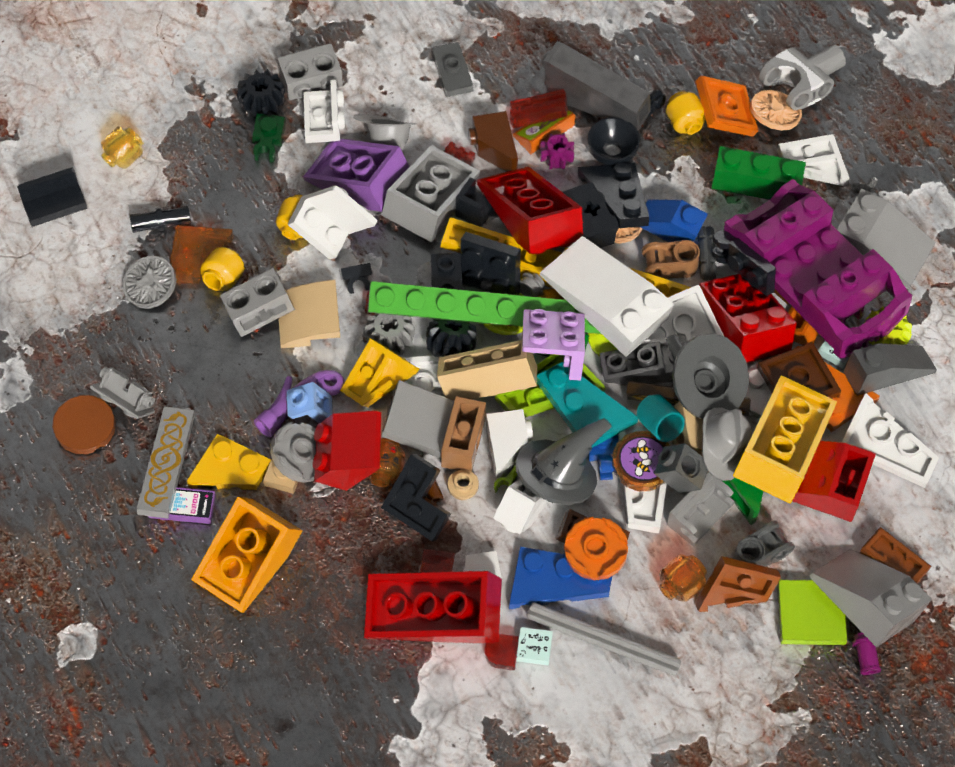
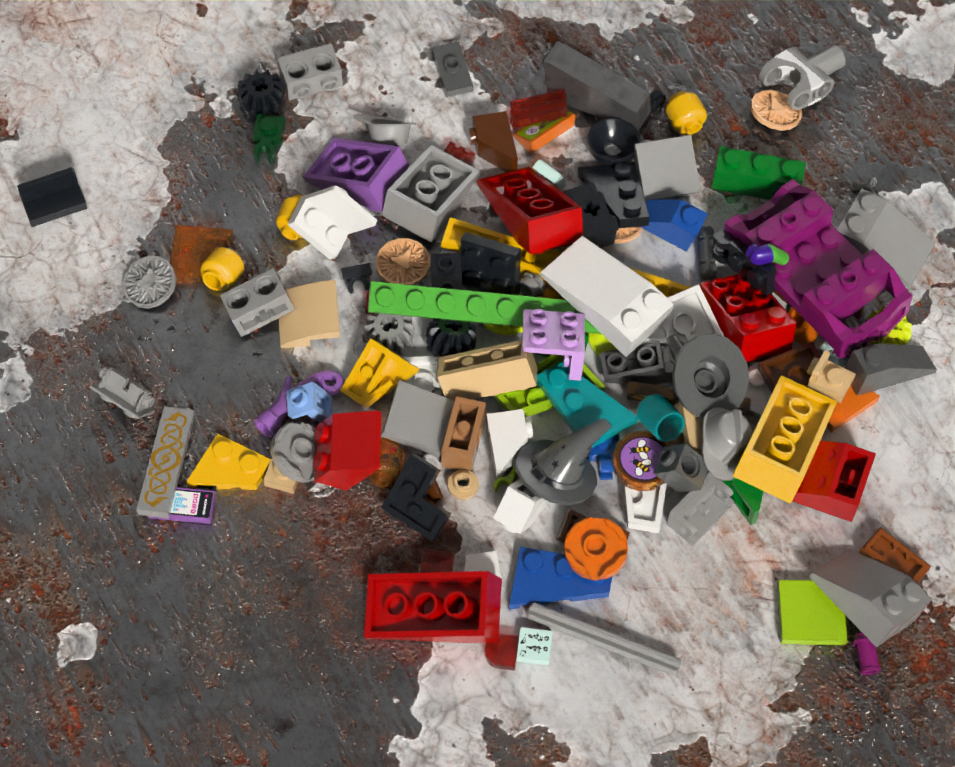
dark orange tile [52,395,116,454] -> none
clear yellow head [101,126,144,169] -> none
black pin [130,206,191,233] -> none
light orange slope [191,497,303,613] -> none
white bracket [304,80,345,143] -> none
black panel [456,177,494,227] -> none
magenta gear [540,134,575,170] -> none
medium nougat piece [642,240,700,279] -> none
clear orange head [659,554,707,602] -> none
orange tile [695,75,758,137] -> none
dark orange wing [695,556,781,612] -> none
dark grey piece [732,521,795,567] -> none
white wing [777,134,850,186] -> none
white wing [841,392,939,488] -> none
none -> light nougat wheel [376,238,430,285]
none -> light aqua tile [532,160,567,191]
none -> light grey tile [633,135,701,202]
none -> dark purple arm [746,244,789,265]
none -> tan bracket [807,350,856,403]

